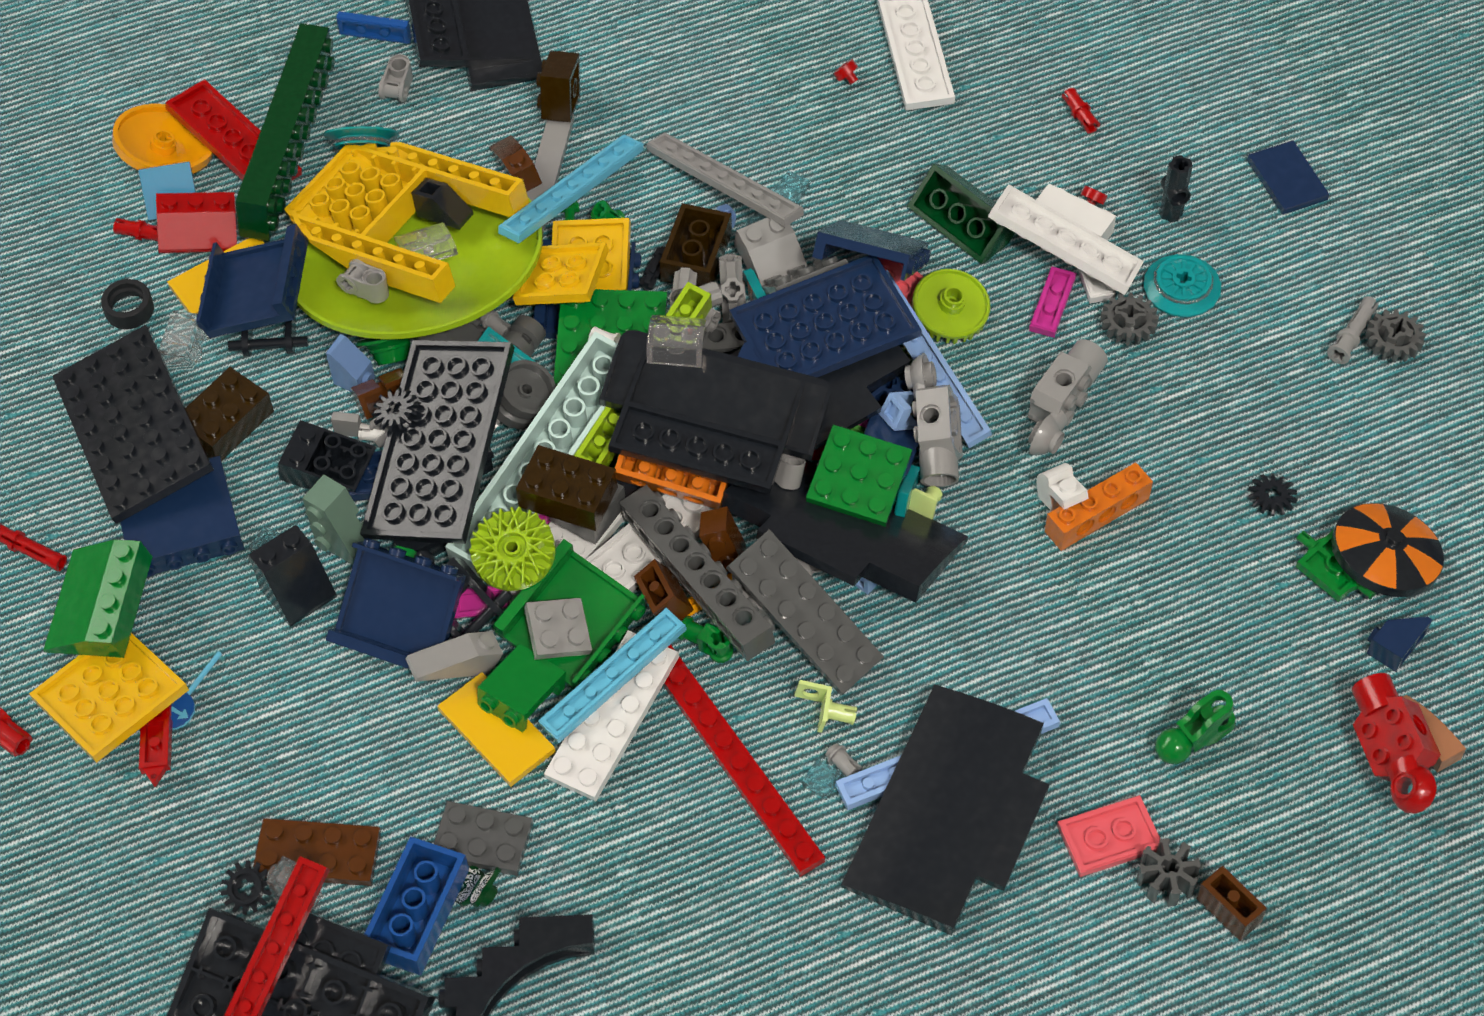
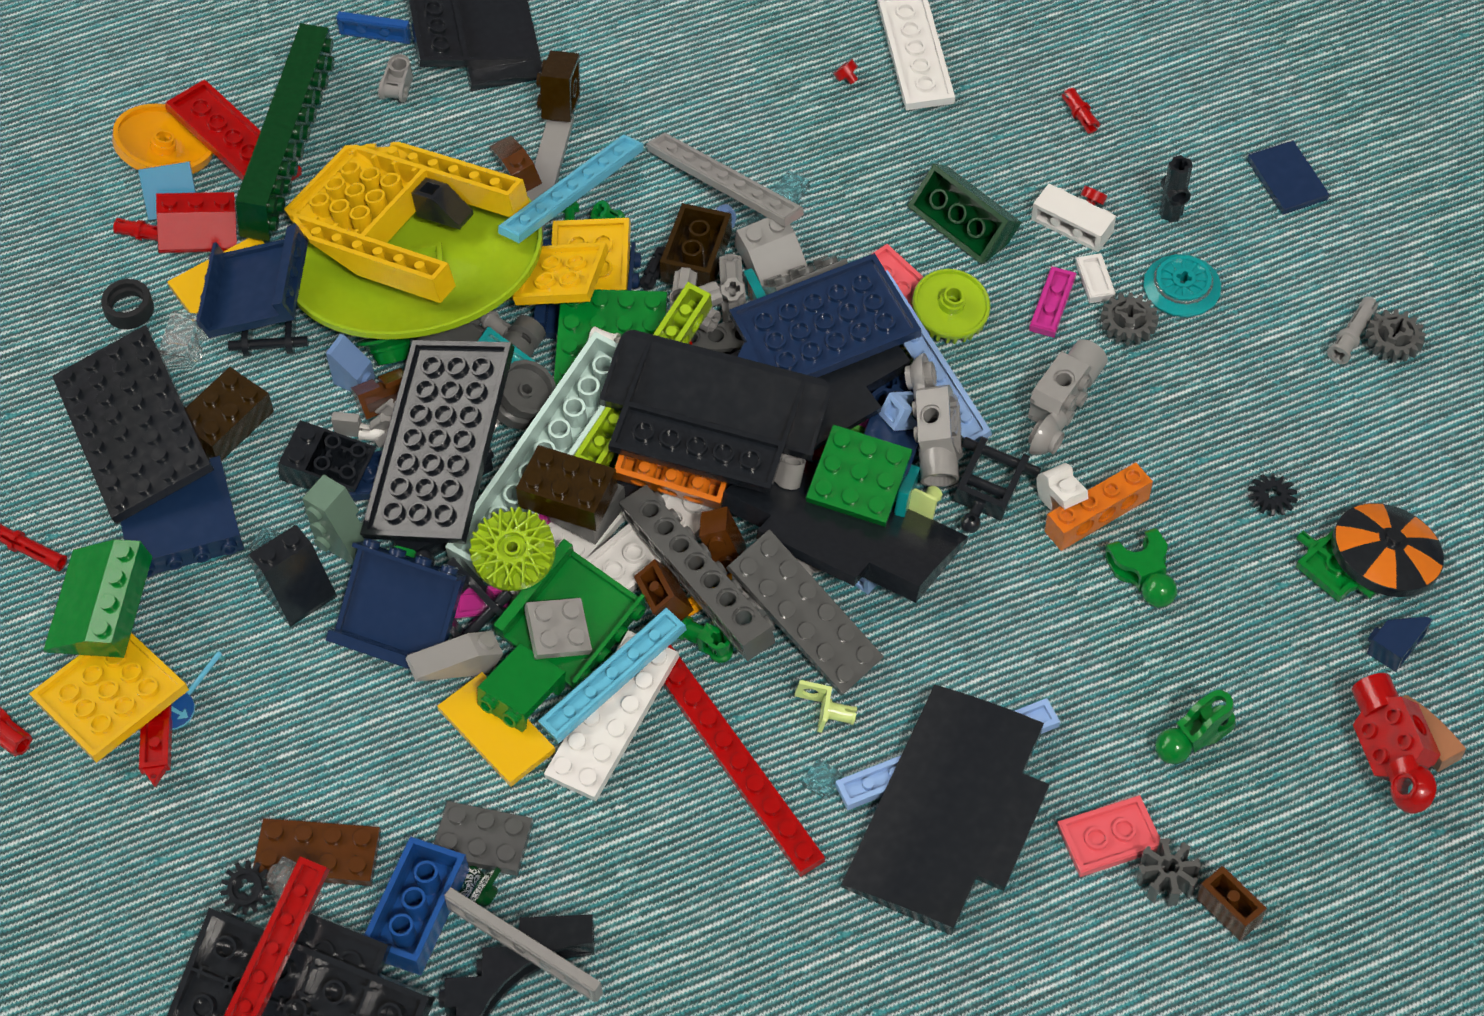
teal piece [323,126,399,150] -> none
light grey piece [336,259,389,303] -> none
gear [372,388,419,432] -> none
clear slope [394,222,458,260] -> none
clear slope [647,315,707,368] -> none
dark blue panel [812,220,931,281] -> none
light grey pin [825,743,862,777] -> none
white plate [988,184,1144,295] -> none
none -> light grey tile [444,888,603,1002]
none -> black piece [953,436,1041,533]
none -> green piece [1105,528,1178,608]

